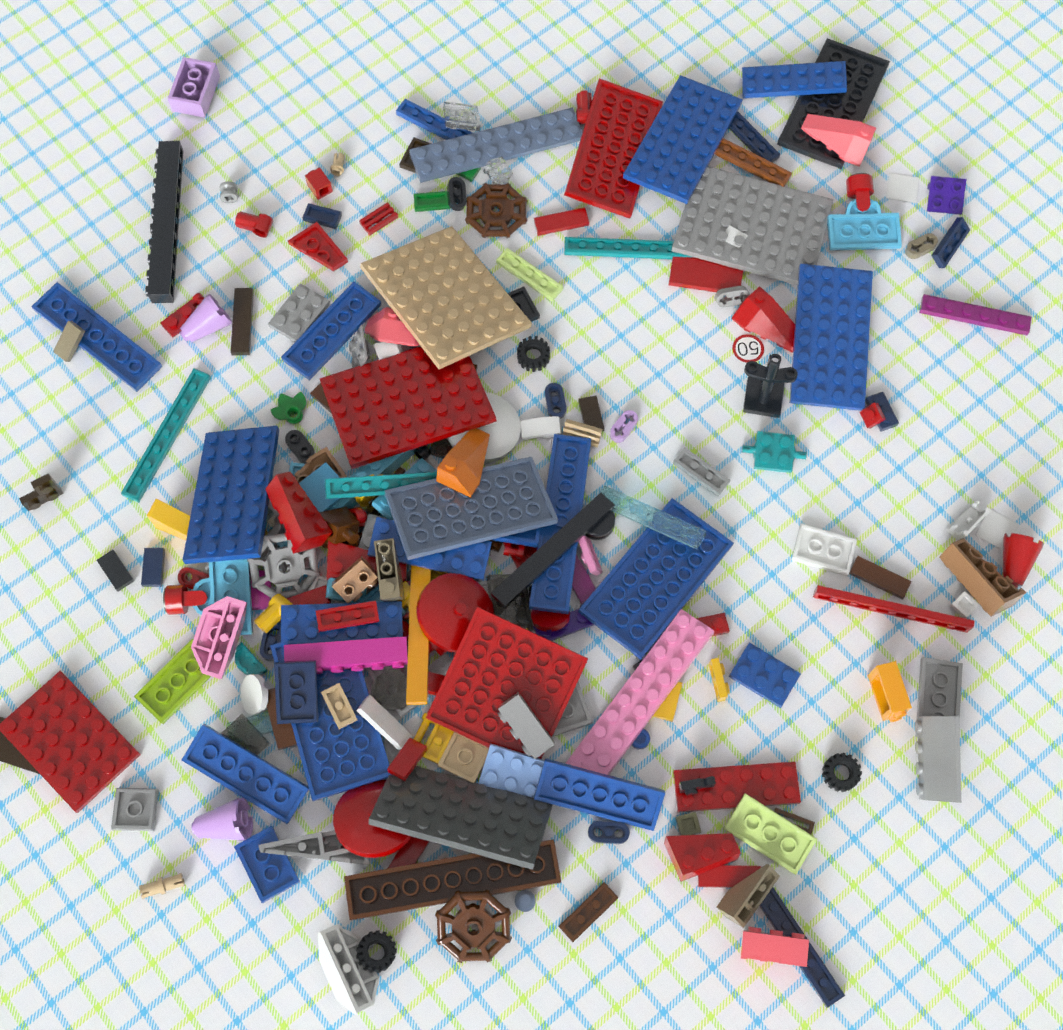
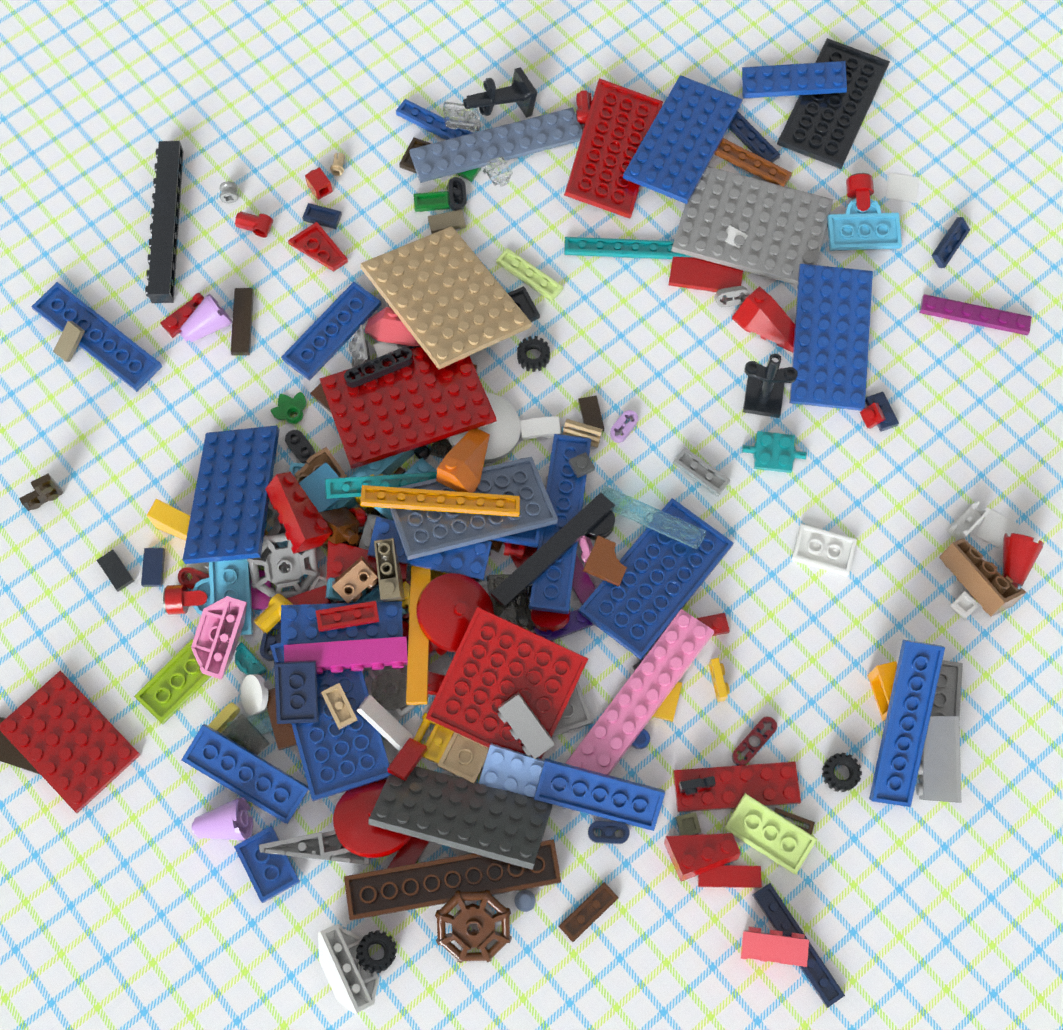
light grey tile [111,788,159,831] -> none
teal tile [121,368,211,503] -> none
tan pin [139,873,185,899] -> none
lavender brick [168,57,220,118] -> none
light grey plate [268,283,330,342] -> none
red tile [359,202,398,236] -> none
reddish brown plate [465,183,528,238] -> none
red tile [534,207,589,236] -> none
dark blue plate [545,383,566,419] -> none
dark tan slope [716,864,780,928] -> none
blue plate [728,642,801,708] -> none
sticker [732,334,764,363] -> none
coral wedge [801,114,876,167] -> none
red tile [813,585,975,633] -> none
reddish brown tile [849,556,912,600] -> none
dark tan beam [905,233,938,259] -> none
dark purple hinge [927,176,967,215] -> none
none -> light yellow beam [208,702,240,733]
none -> black beam [344,347,414,388]
none -> light orange plate [360,485,520,517]
none -> dark tan tile [428,209,466,234]
none -> black piece [463,67,538,118]
none -> dark grey plate [569,452,595,478]
none -> dark orange tile [583,536,627,586]
none -> dark red beam [732,717,777,766]
none -> blue plate [869,639,945,807]

